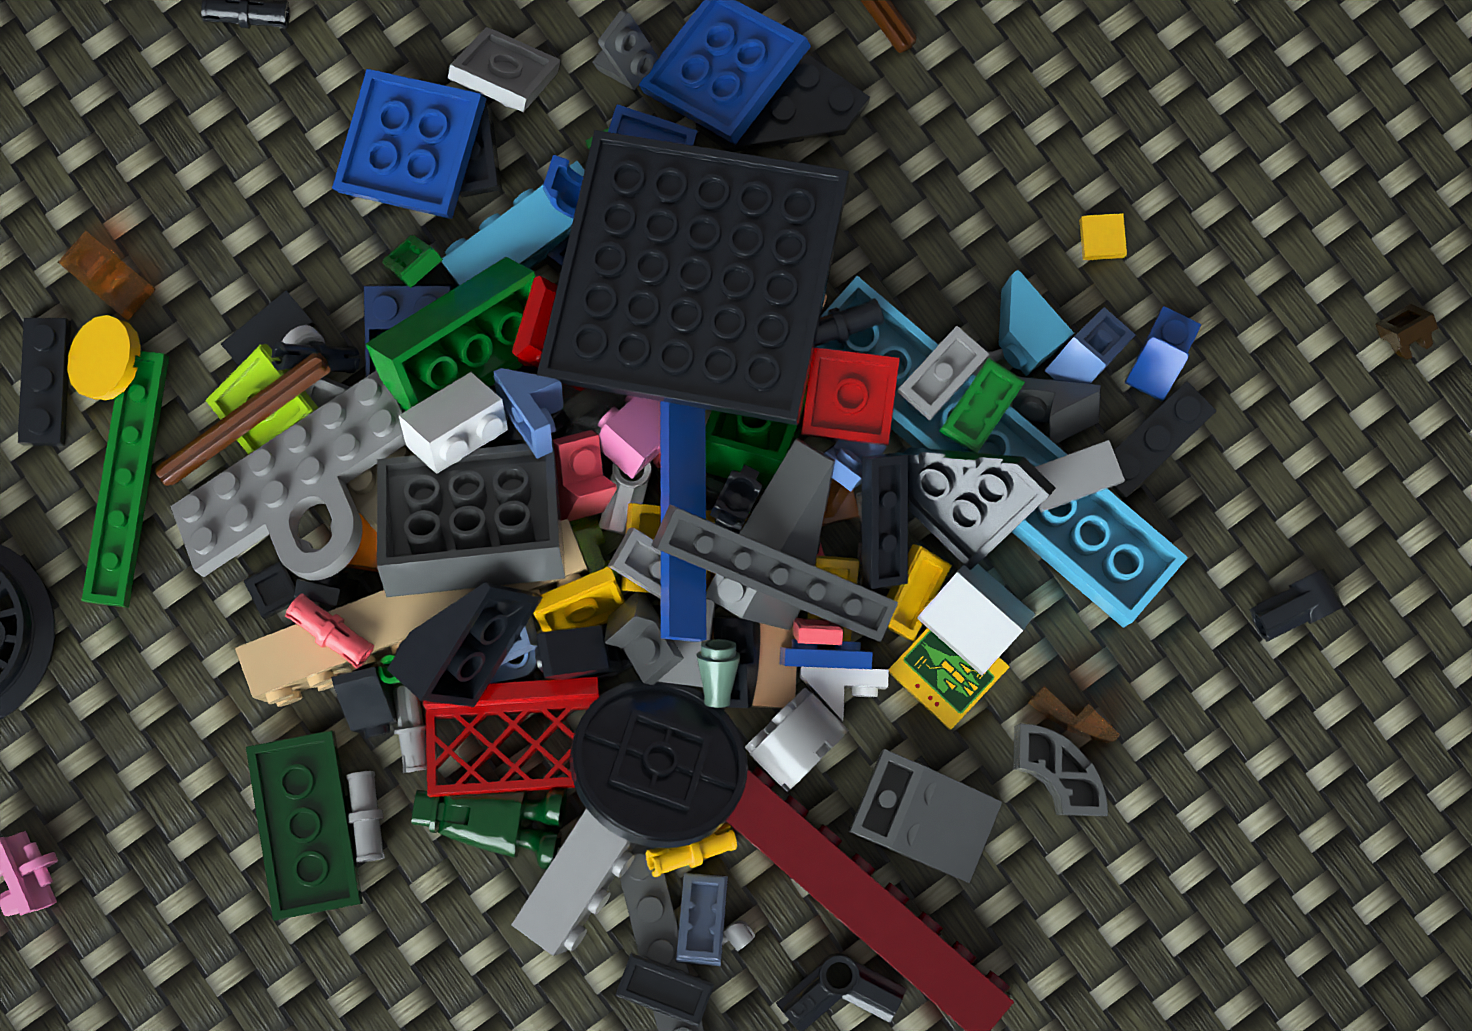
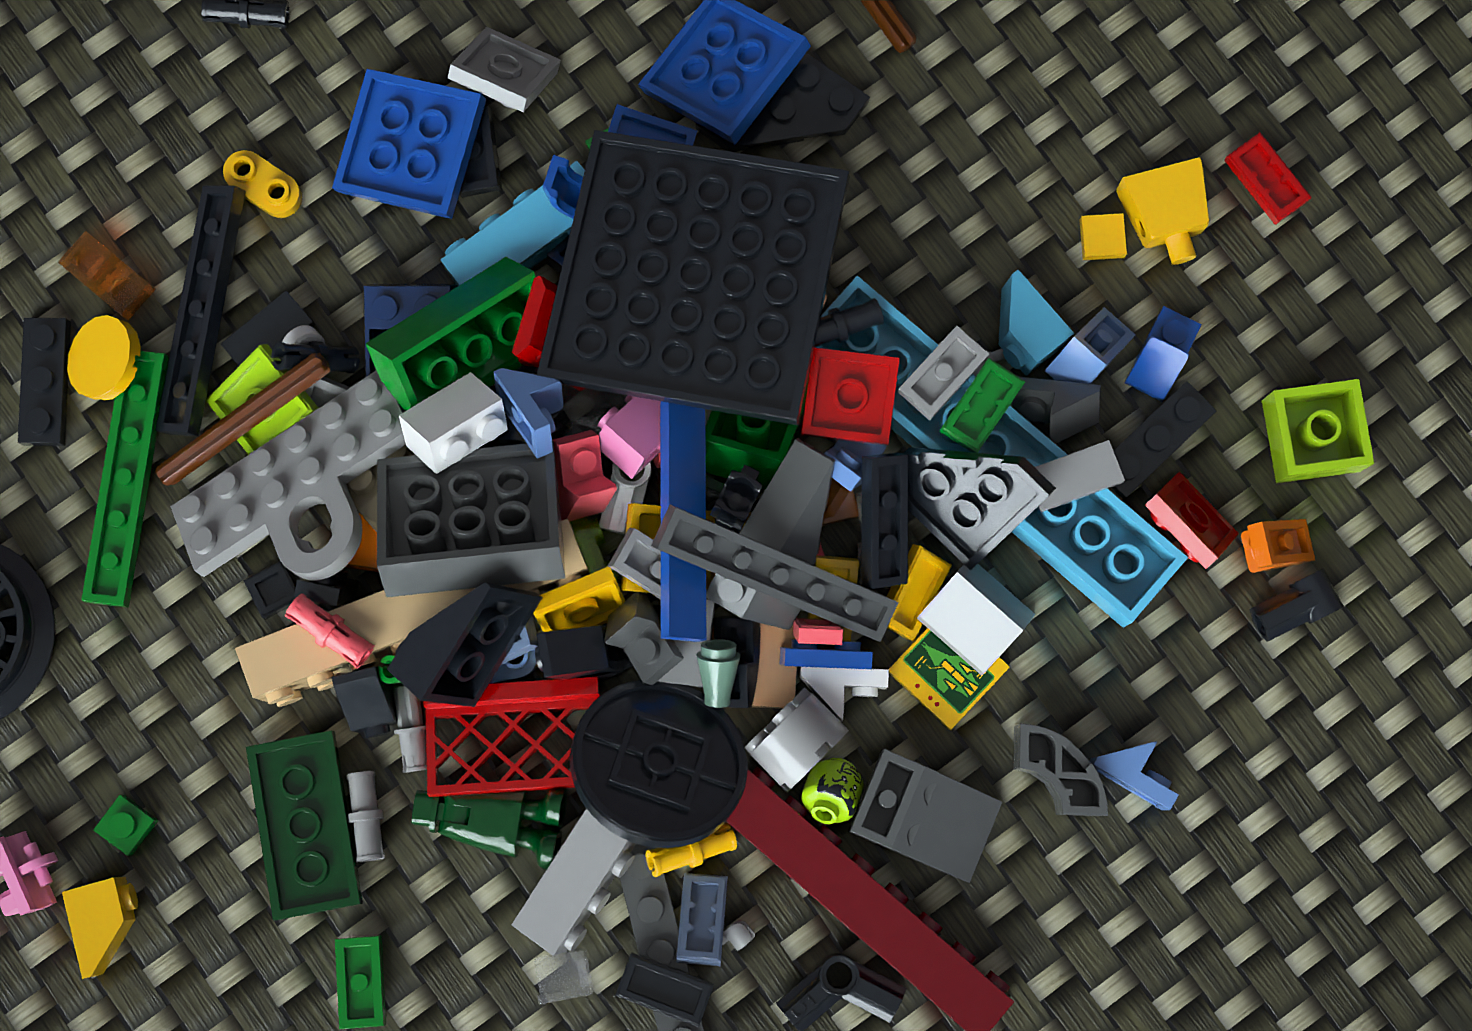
green plate [382,235,443,288] -> none
dark grey bracket [592,10,659,90] -> none
clear orange slope [1027,686,1120,743] -> none
dark brown tile [1375,304,1438,360] -> none
none -> yellow slope [62,877,138,979]
none -> green plate [93,795,159,856]
none -> black plate [155,186,246,436]
none -> yellow plate [223,150,302,218]
none -> green plate [335,935,386,1029]
none -> clear panel [534,948,594,1005]
none -> lime head [801,758,864,824]
none -> medium blue slope [1089,741,1179,810]
none -> yellow torso [1116,157,1209,265]
none -> red plate [1145,471,1239,569]
none -> red plate [1224,132,1312,225]
none -> orange slope [1241,519,1315,573]
none -> lime brick [1262,379,1374,483]

